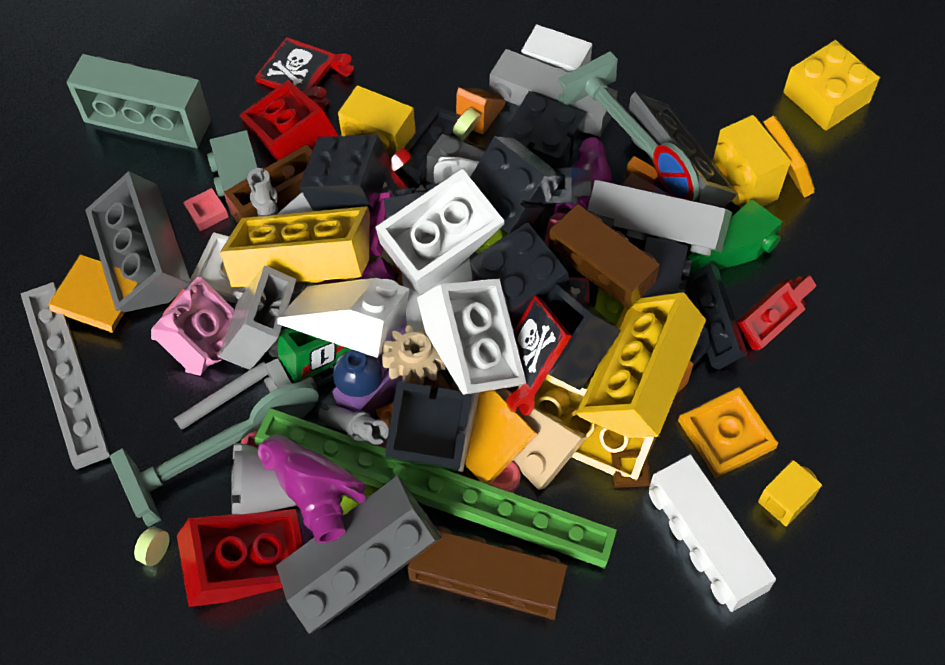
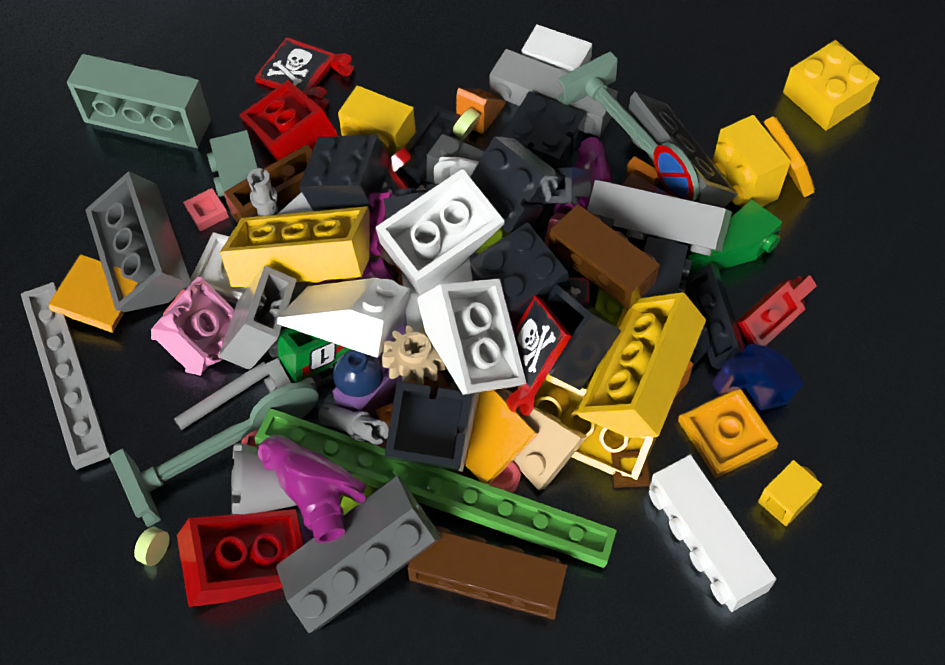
none -> clear blue brick [712,344,804,410]

